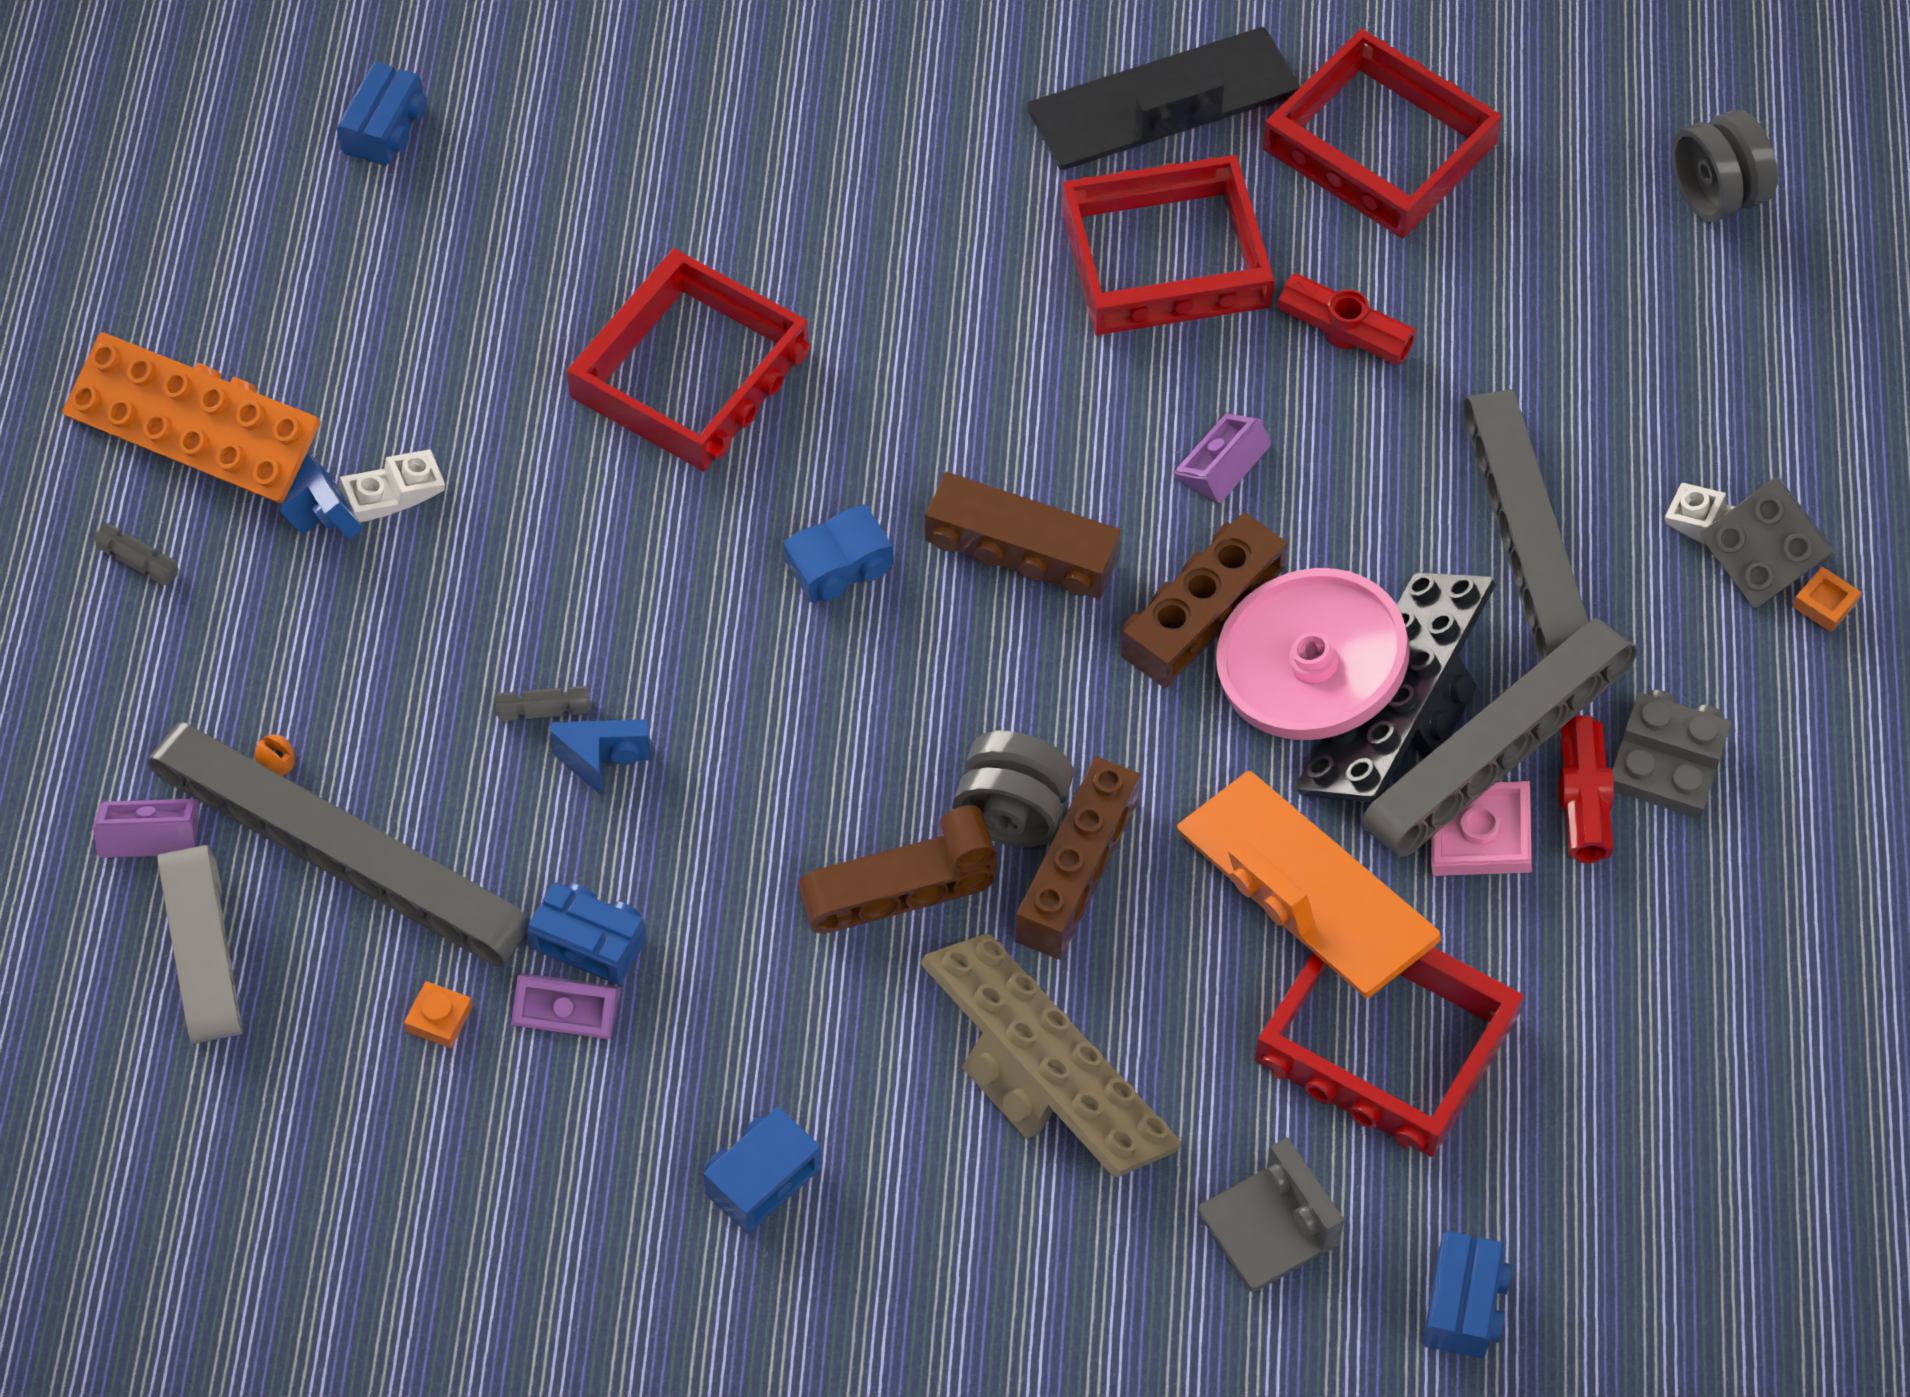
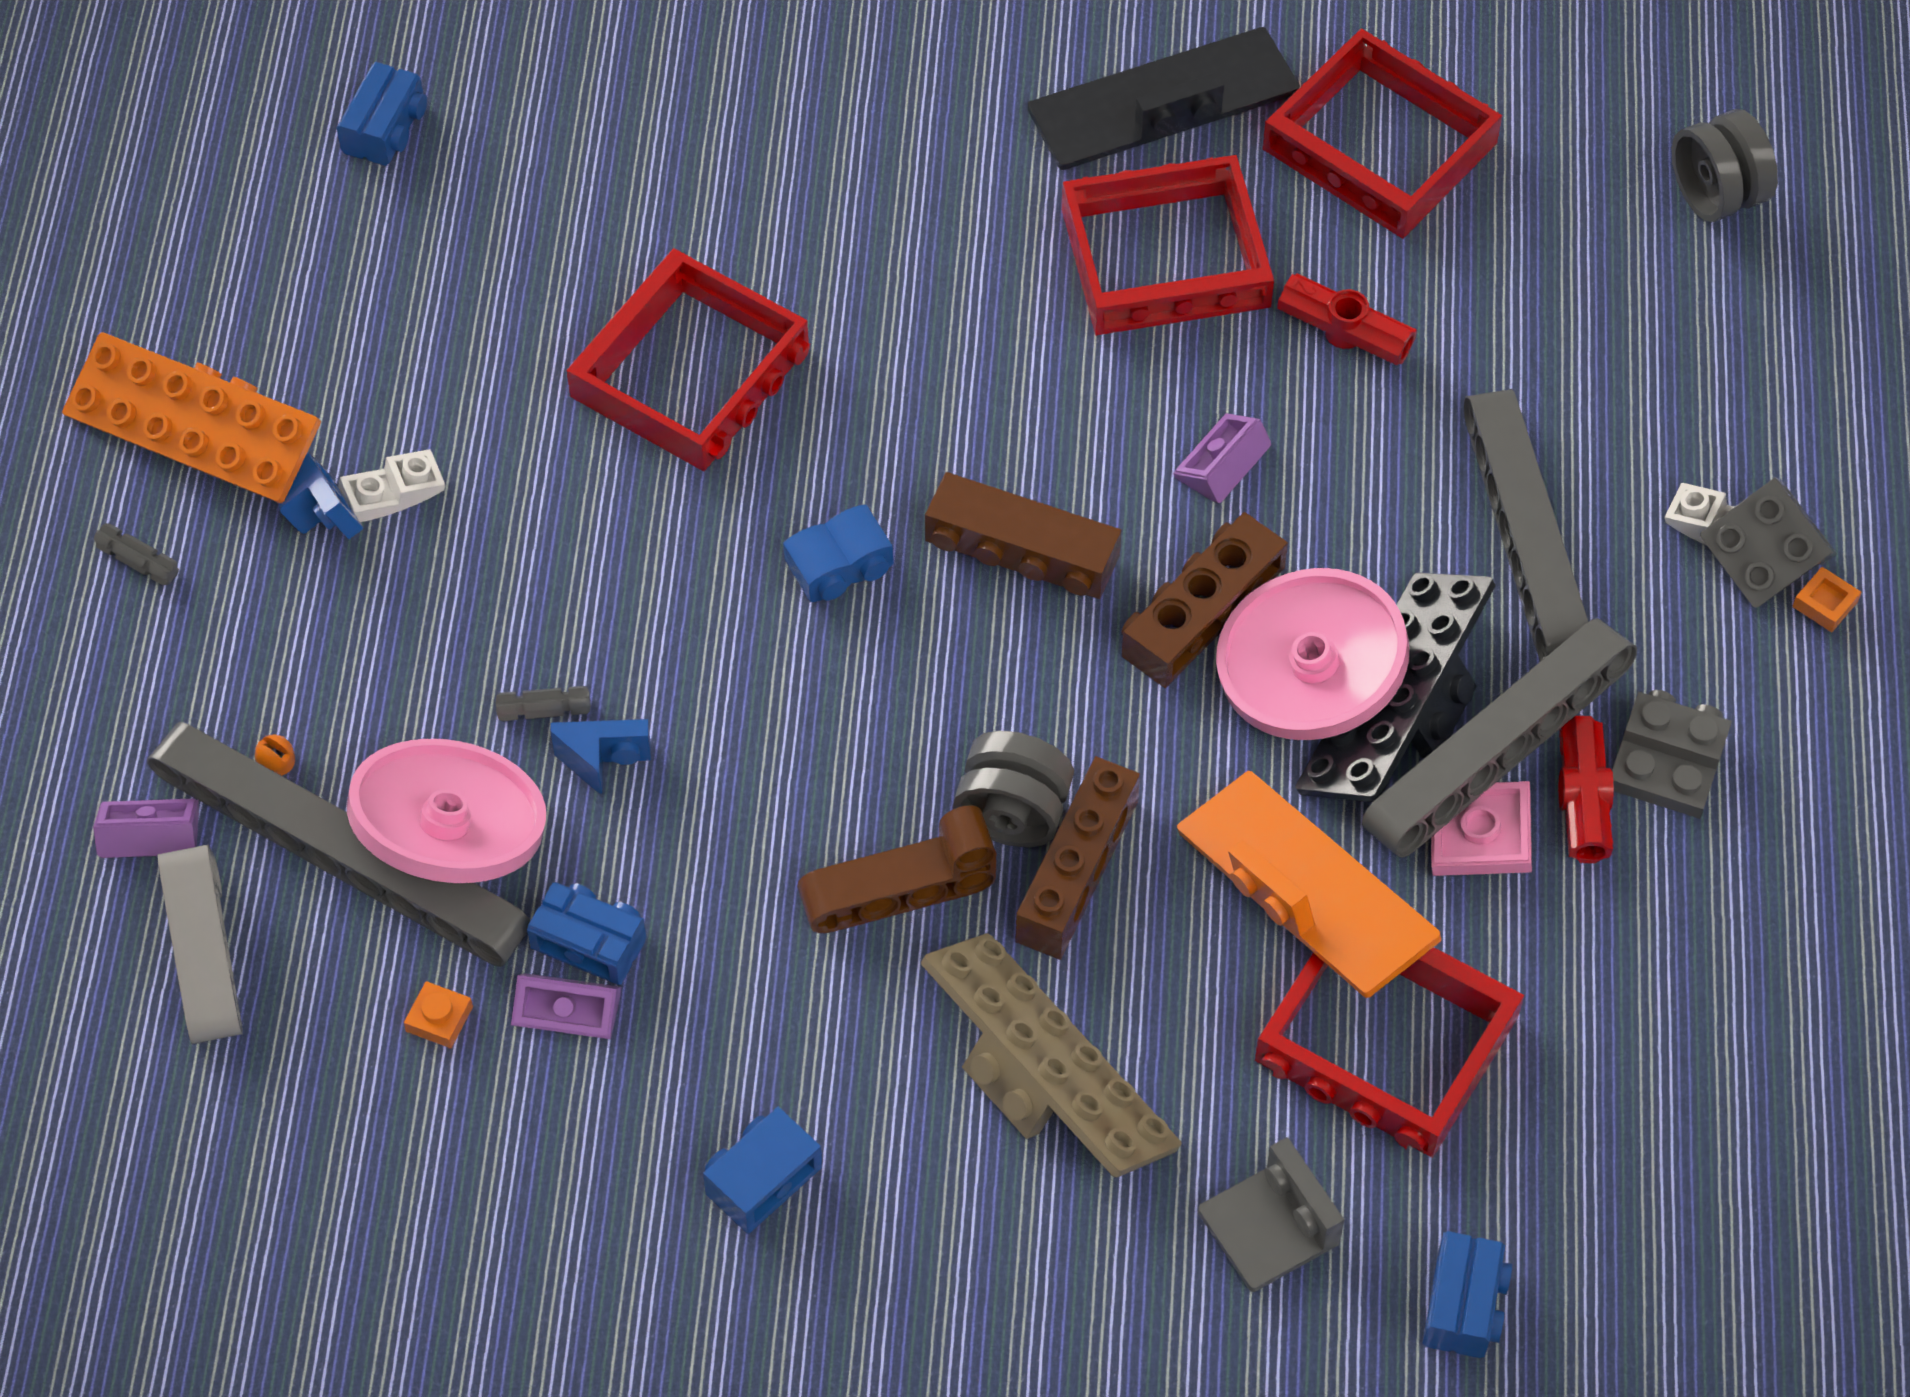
none -> bright pink dish [347,739,546,883]

